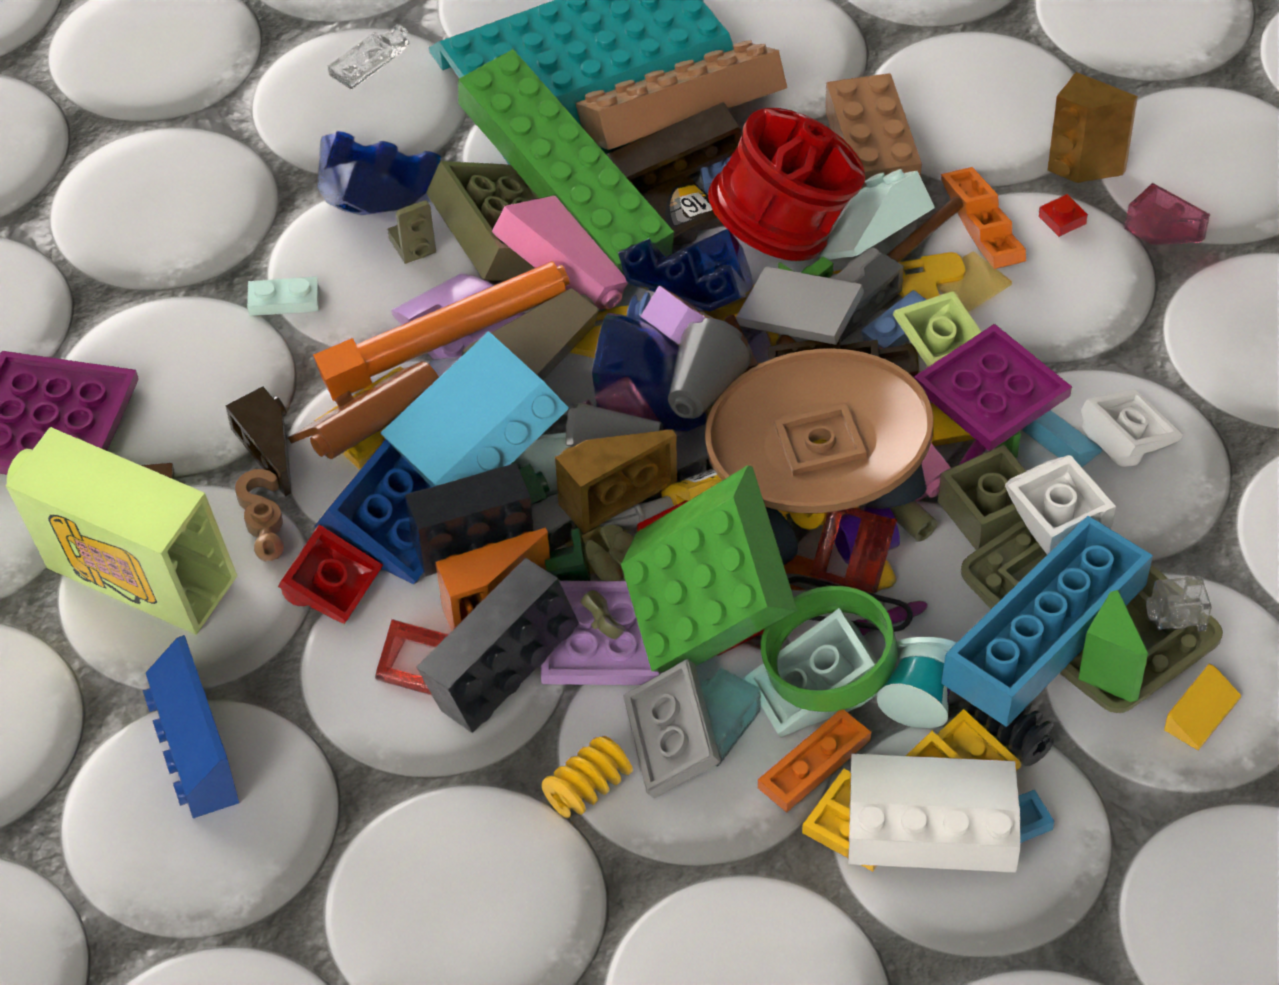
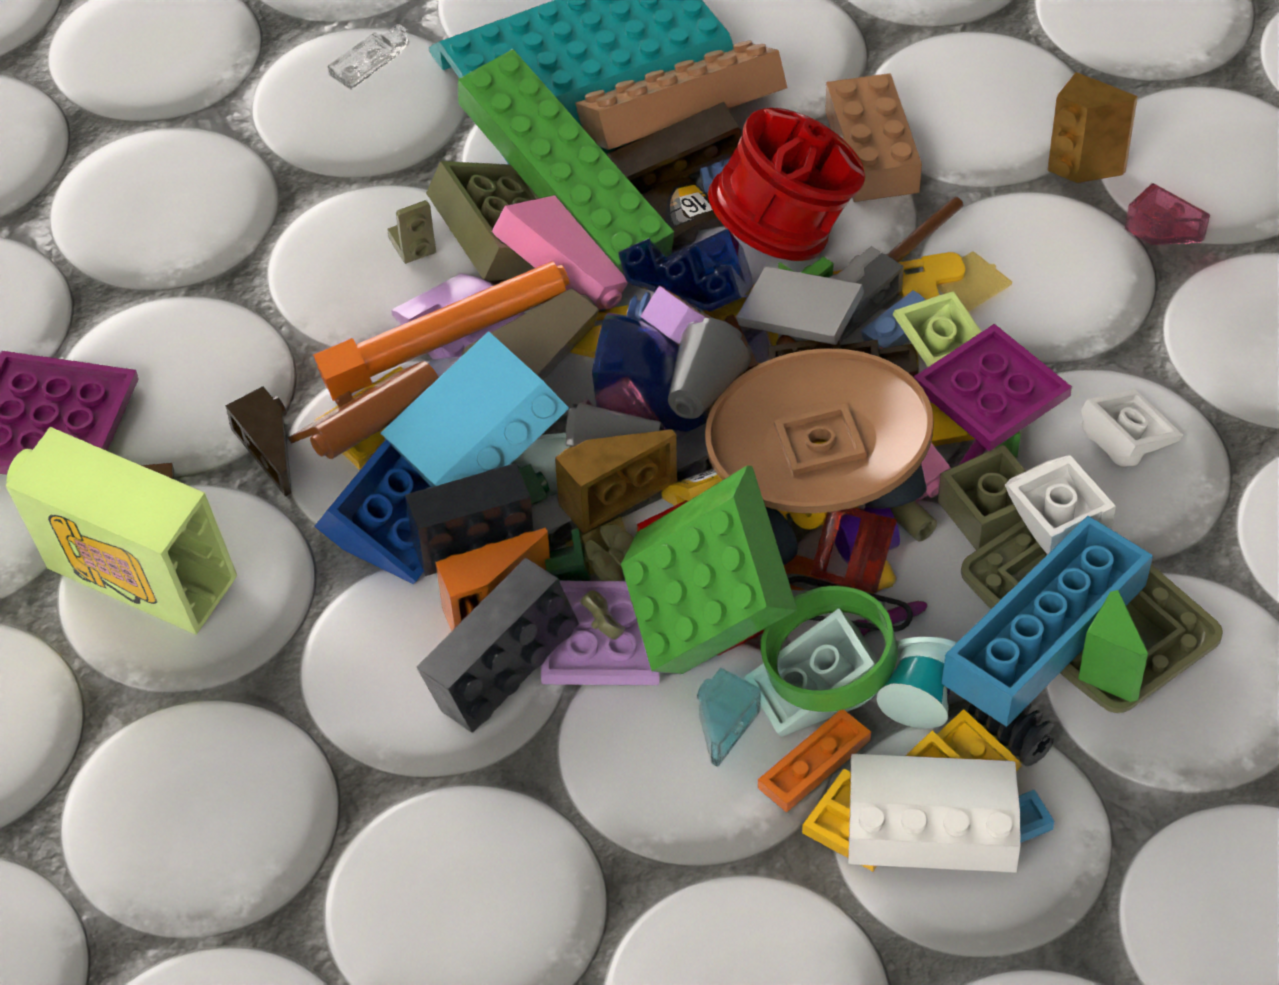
blue slope [142,635,239,819] -> none
medium nougat piece [235,469,284,562] -> none
light aqua plate [247,276,319,316] -> none
red slope [278,525,383,625] -> none
clear blue brick [317,131,442,215] -> none
clear red tile [375,619,449,695] -> none
yellow piece [542,736,633,818] -> none
light grey axle [600,496,674,531] -> none
light grey tile [623,659,721,798] -> none
light aqua slope [819,169,935,260] -> none
orange slope [941,167,1026,269] -> none
medium azure slope [1022,410,1102,467] -> none
red plate [1038,194,1088,237] -> none
clear brick [1146,576,1212,632] -> none
yellow slope [1164,663,1241,751] -> none

